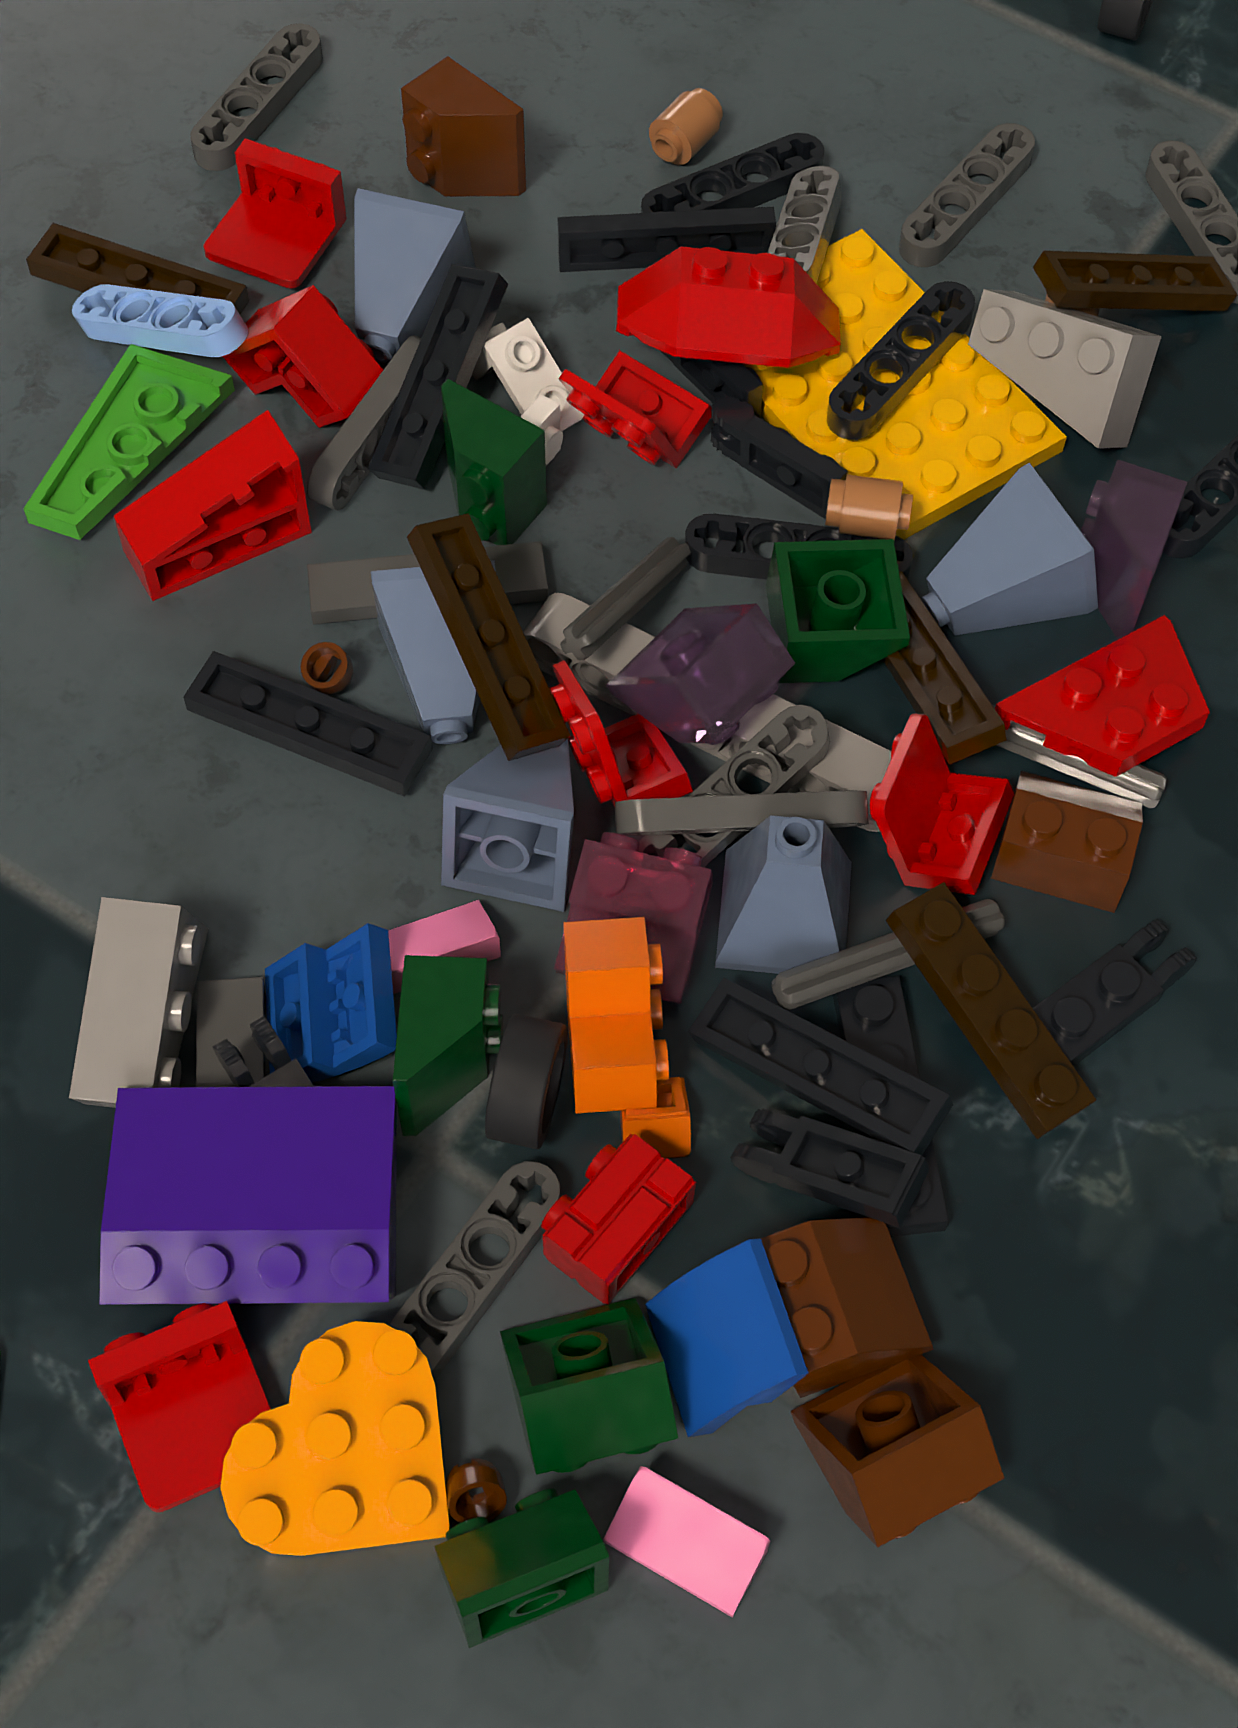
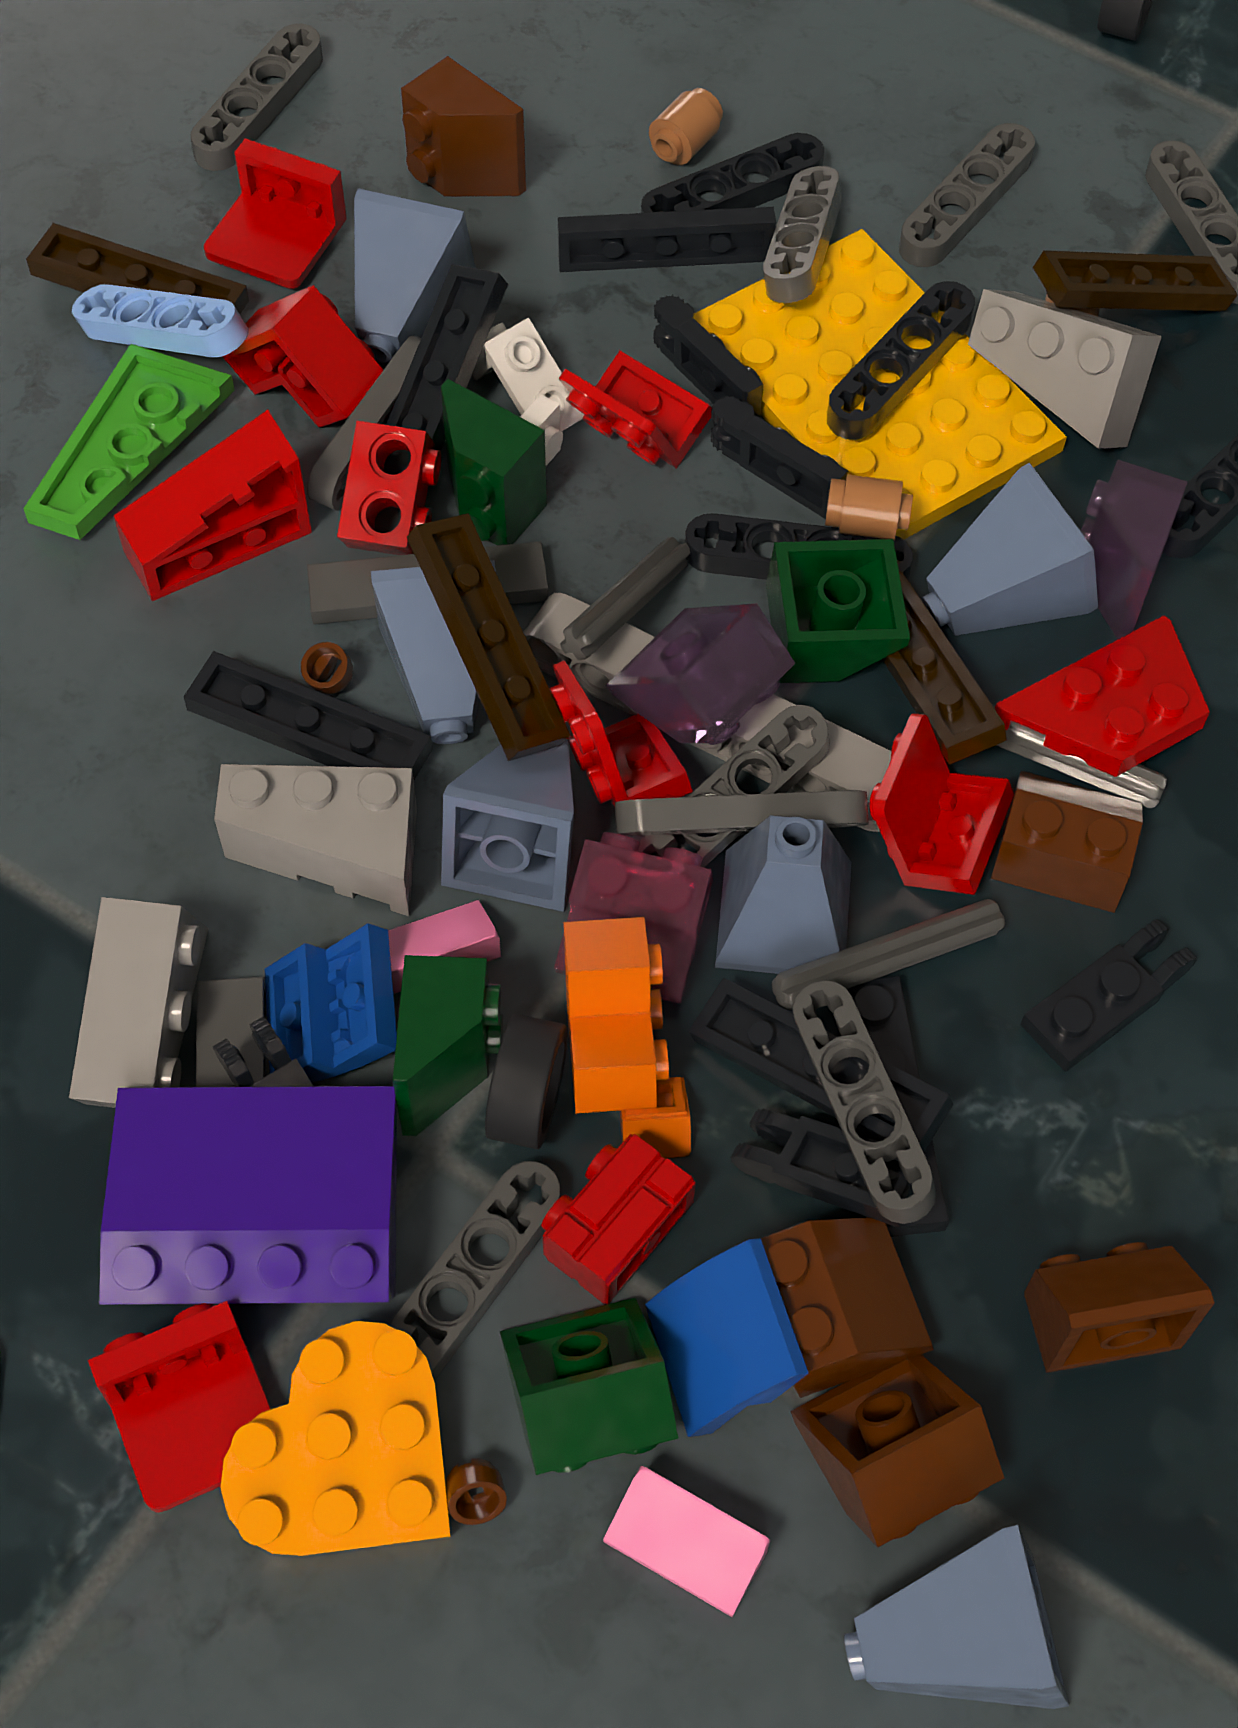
dark green slope [434,1489,609,1648] -> none
red wedge [616,247,841,368] -> none
dark brown plate [885,882,1097,1139] -> none
none -> light grey wedge [214,764,417,916]
none -> red brick [337,421,441,555]
none -> dark grey beam [793,980,937,1224]
none -> sand blue slope [844,1525,1069,1709]
none -> reddish brown slope [1024,1242,1215,1373]

